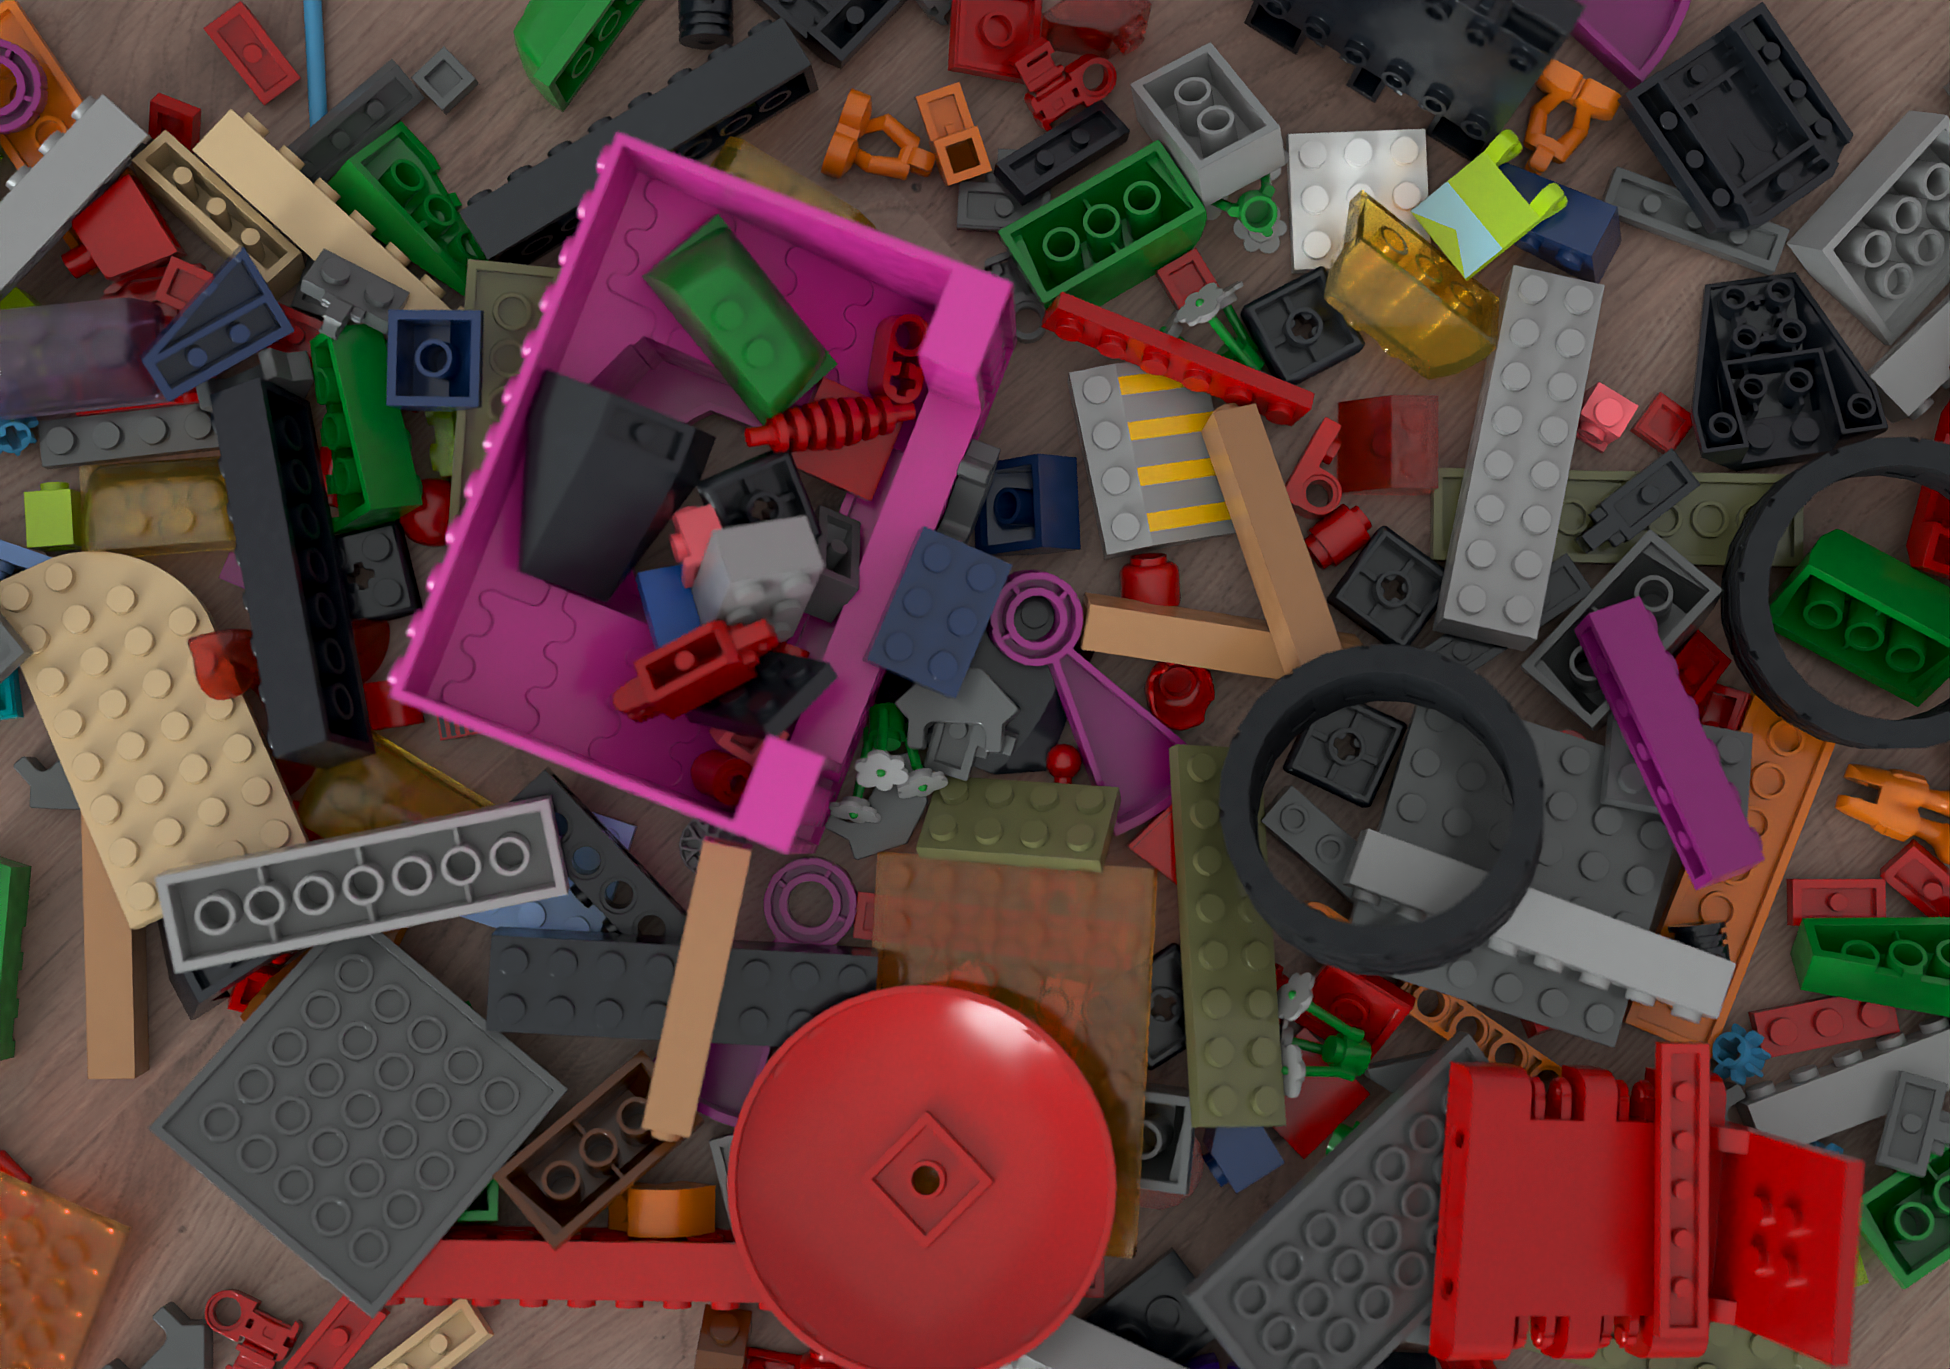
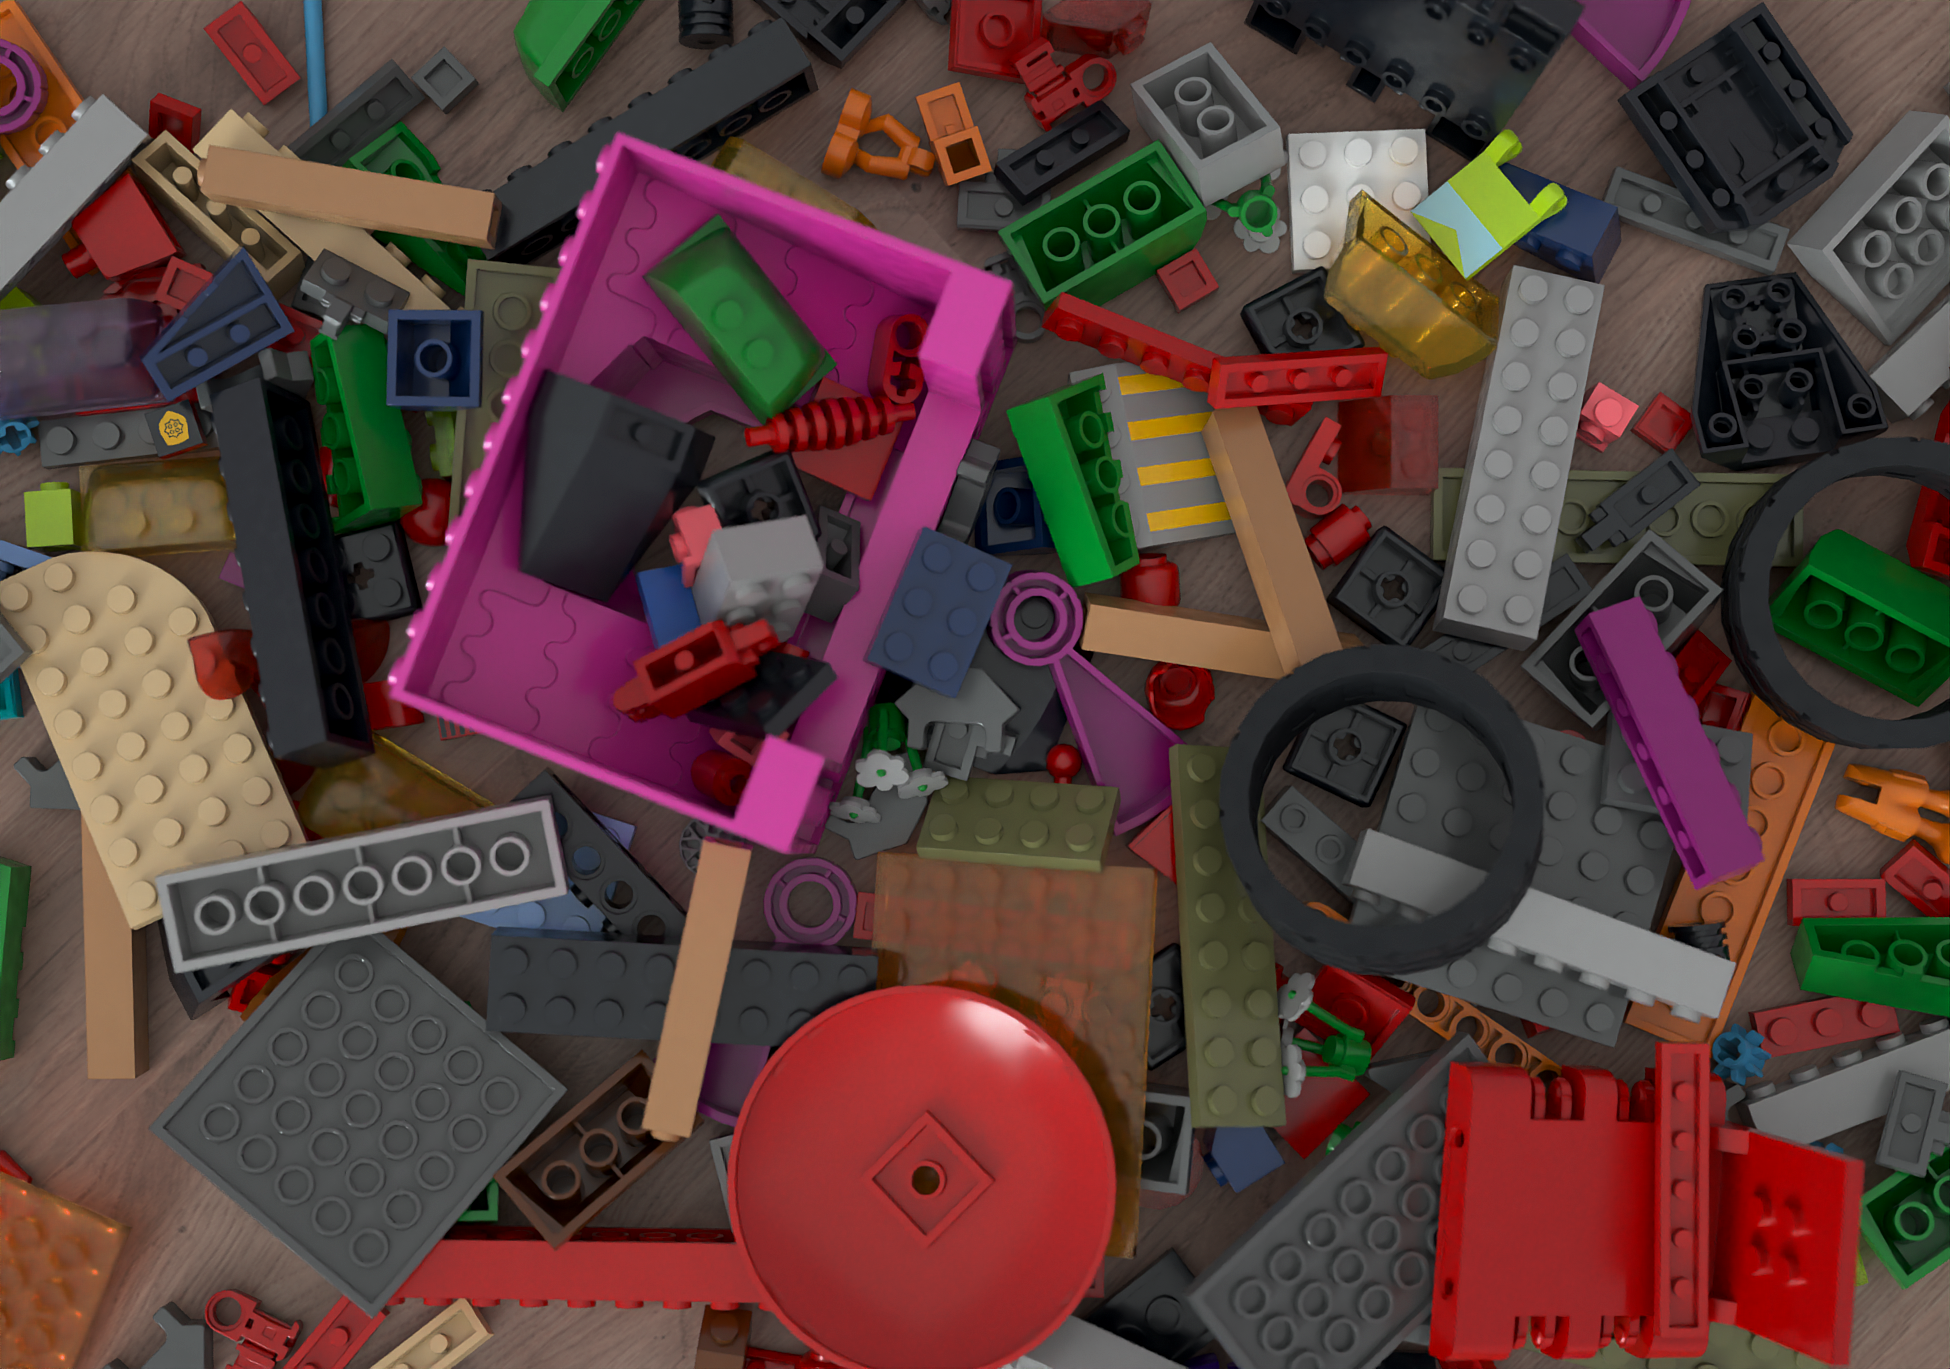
orange brick [608,1181,716,1238] -> none
plant [1159,281,1265,371] -> none
orange piece [1523,59,1622,176] -> none
none -> black tile [145,399,208,460]
none -> medium nougat brick [197,145,502,250]
none -> green wedge [1006,373,1140,588]
none -> red plate [1207,347,1388,409]

